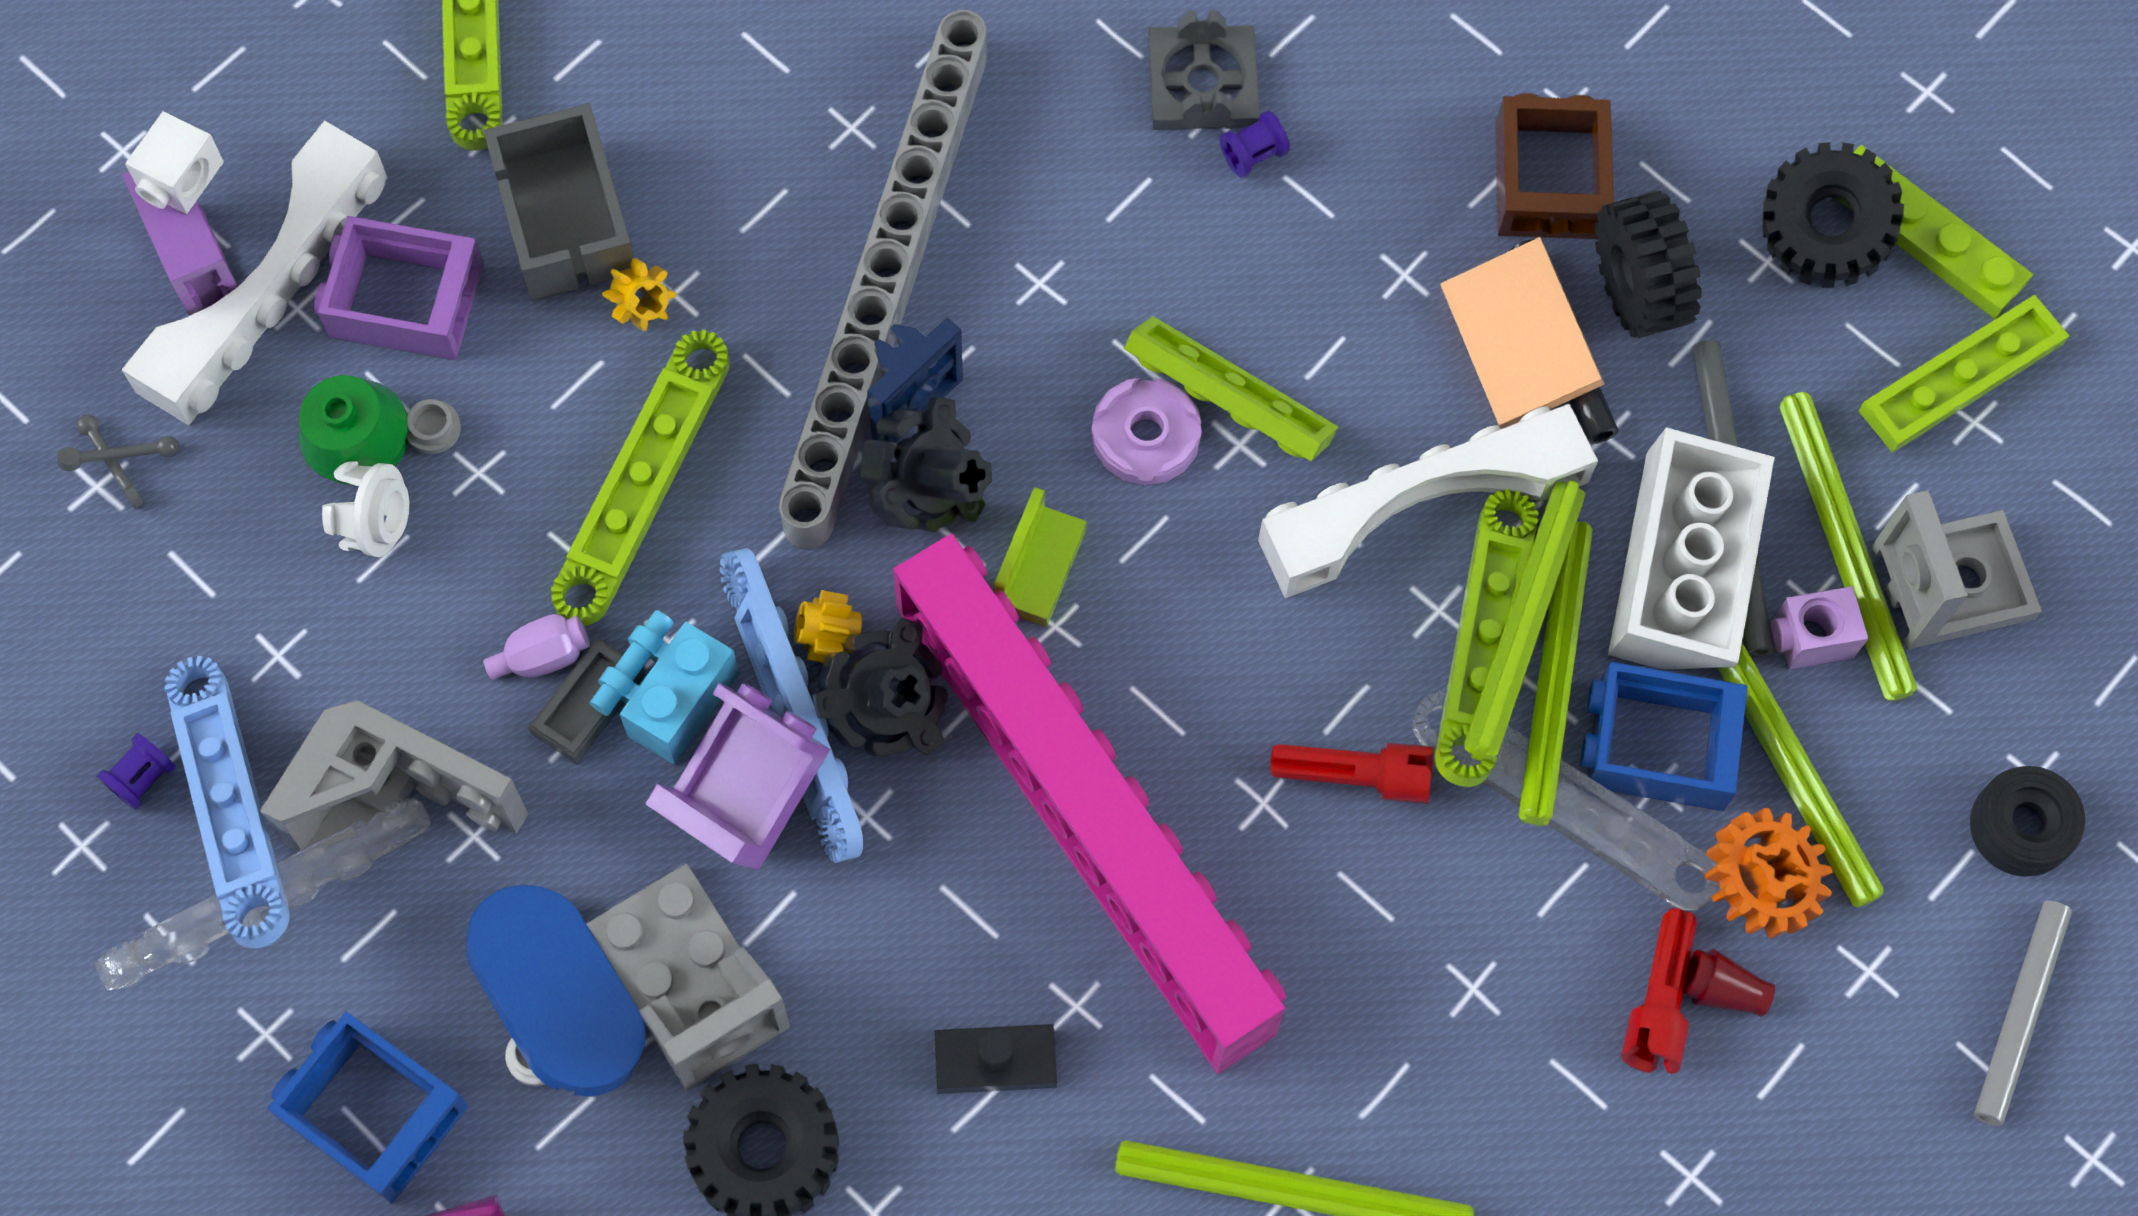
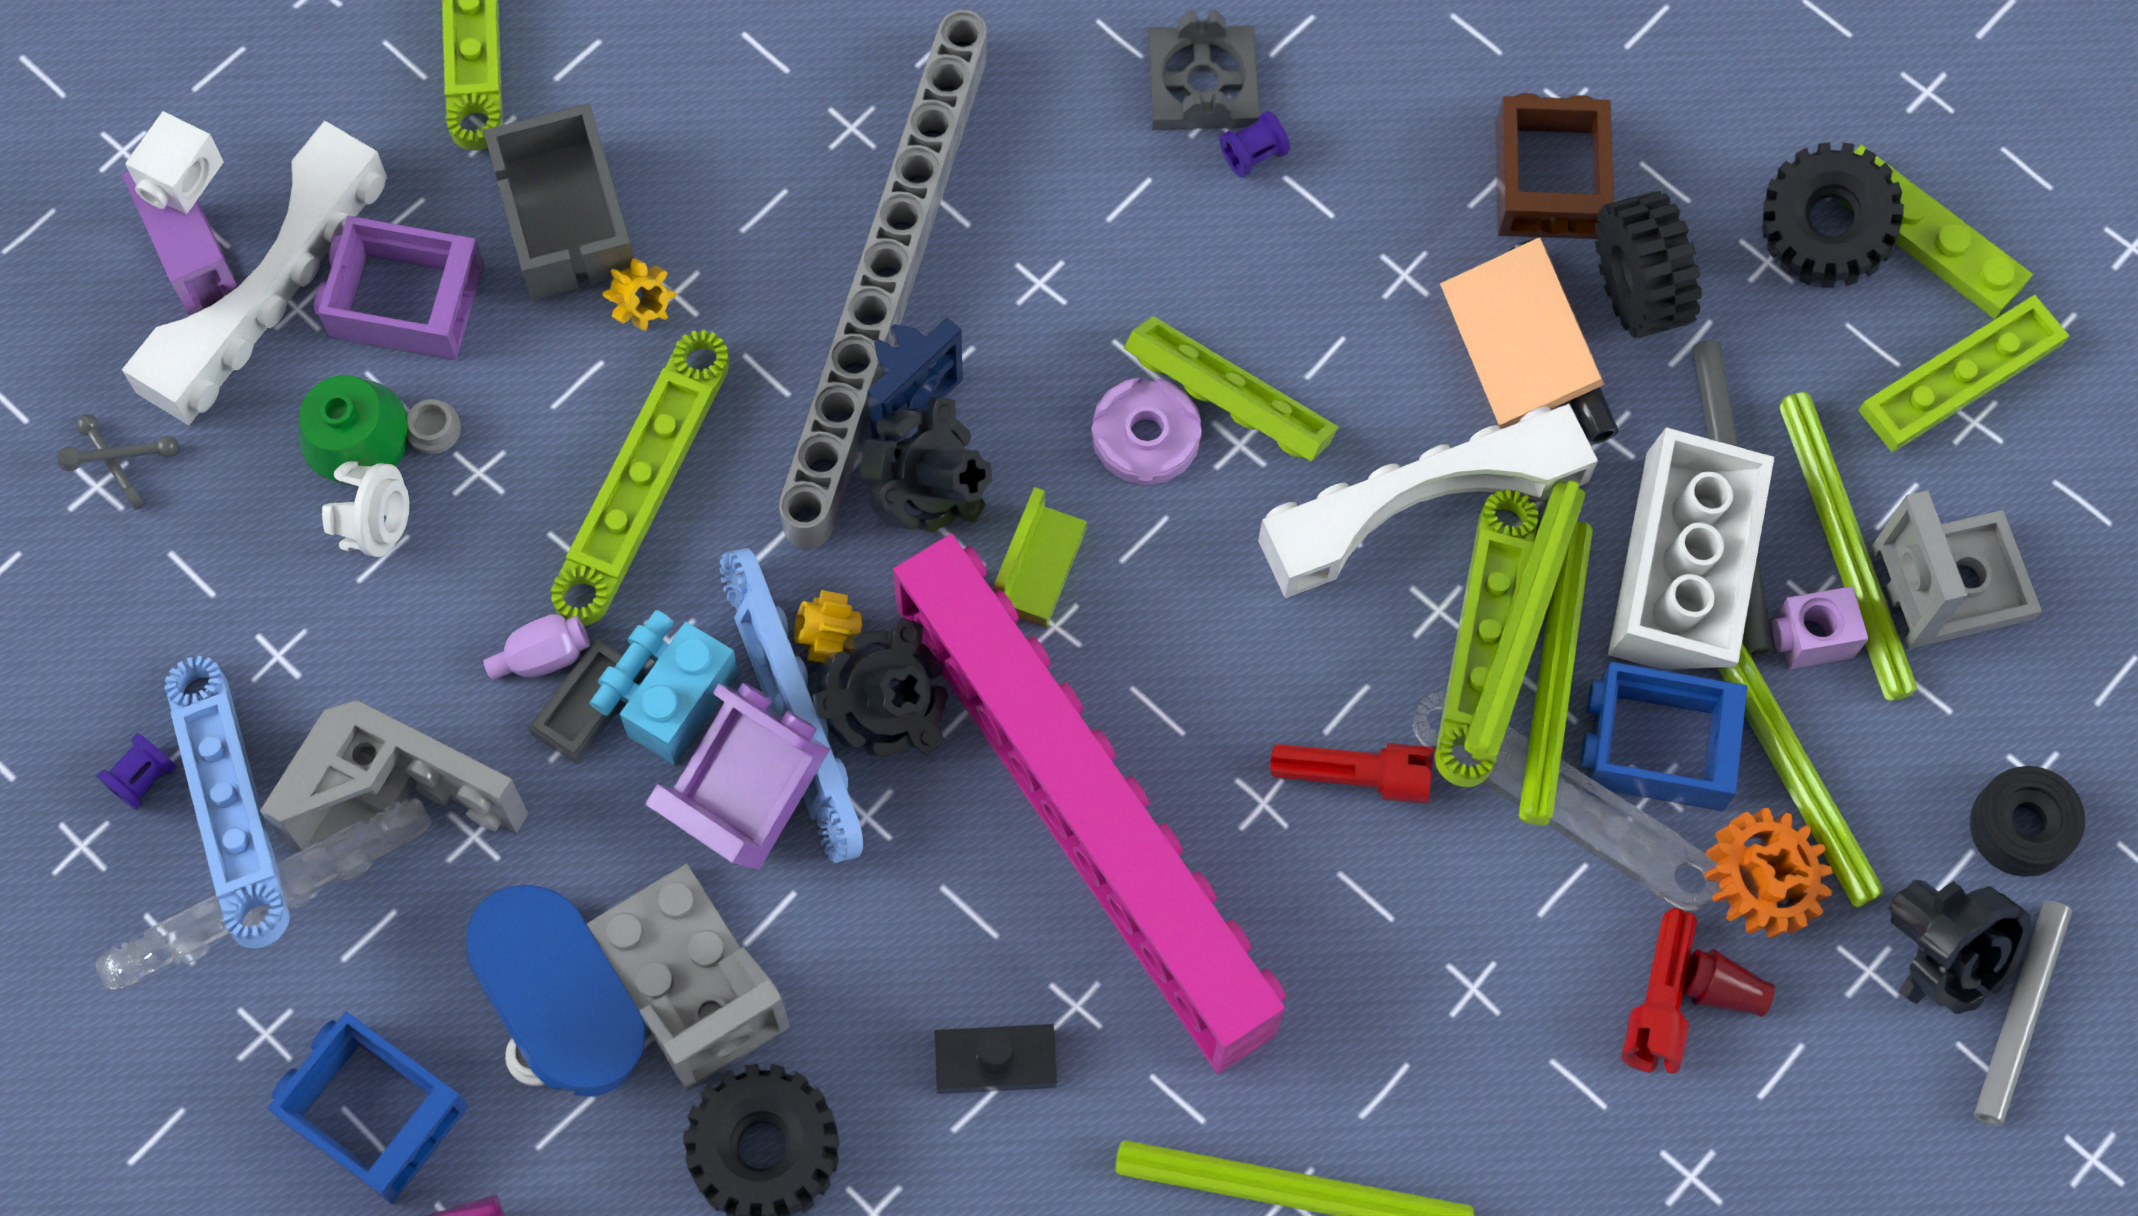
none -> black piece [1888,880,2032,1014]

